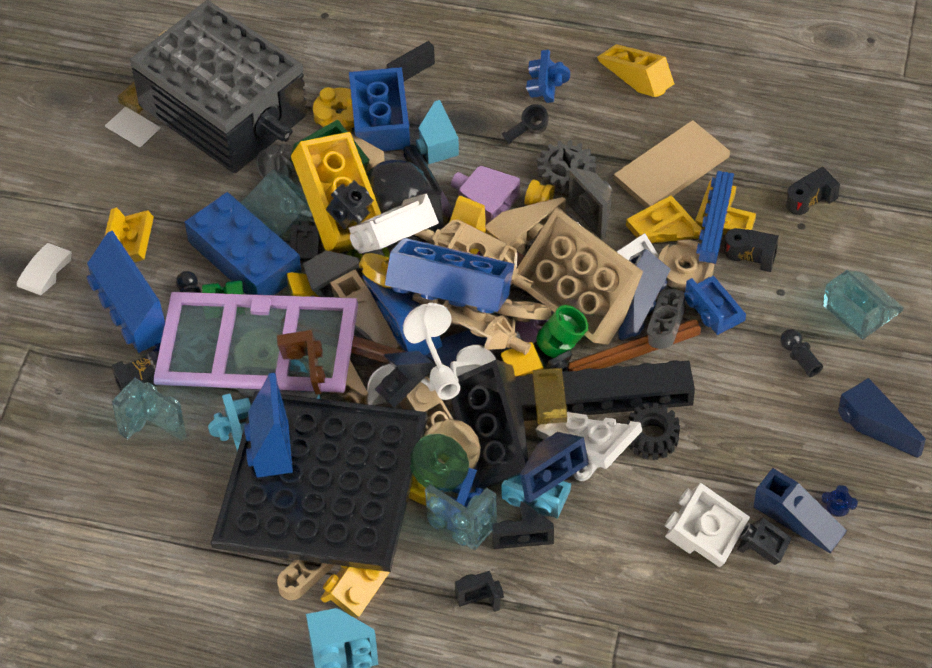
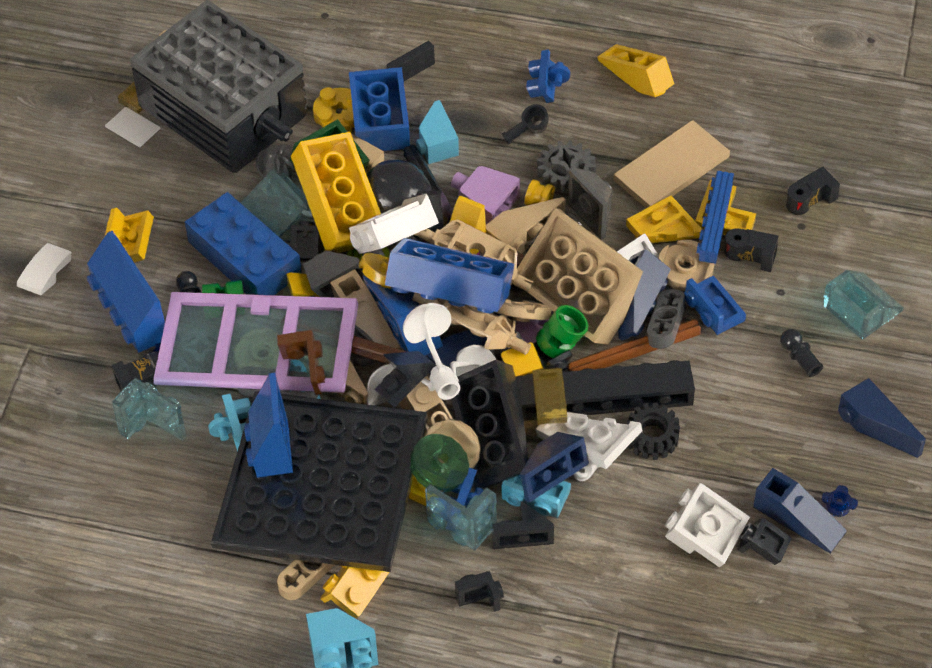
black brick [326,180,374,230] -> none

